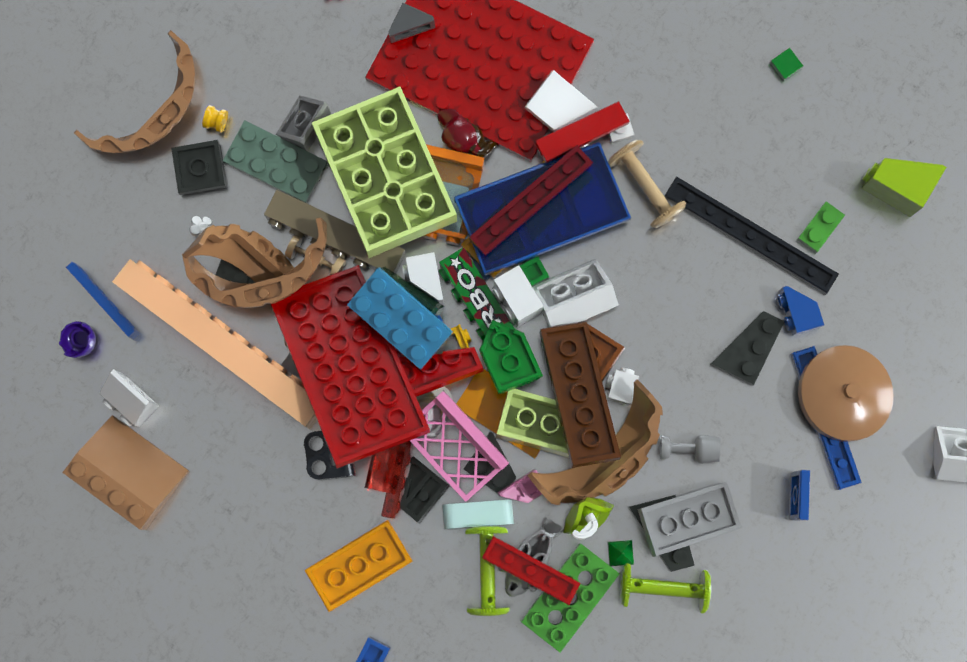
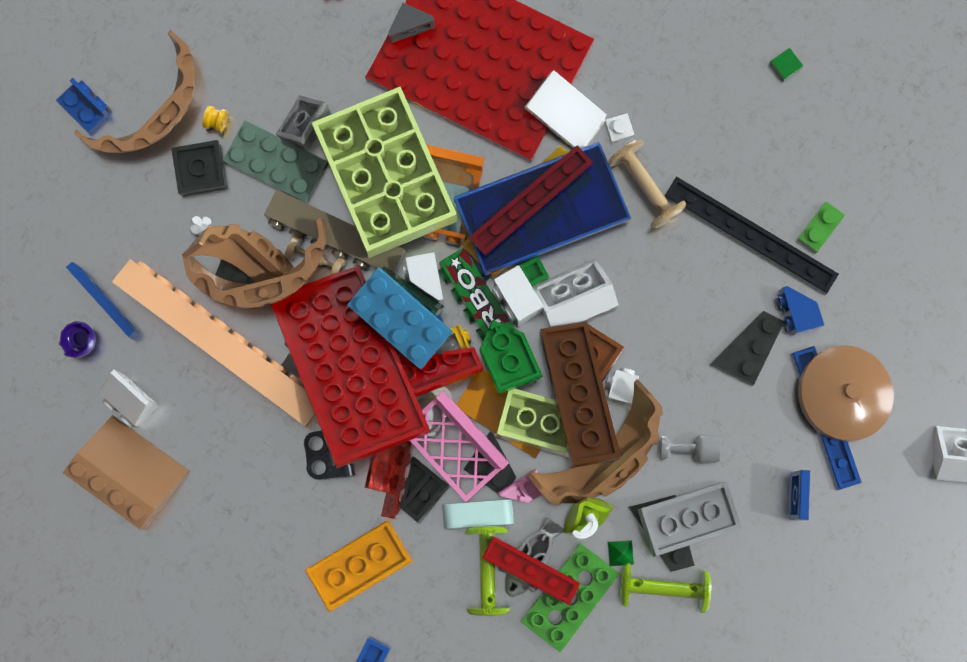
dark red hair [437,109,499,158] -> none
red tile [535,101,630,163] -> none
lime slope [861,158,947,217] -> none
none -> blue bracket [56,78,110,134]

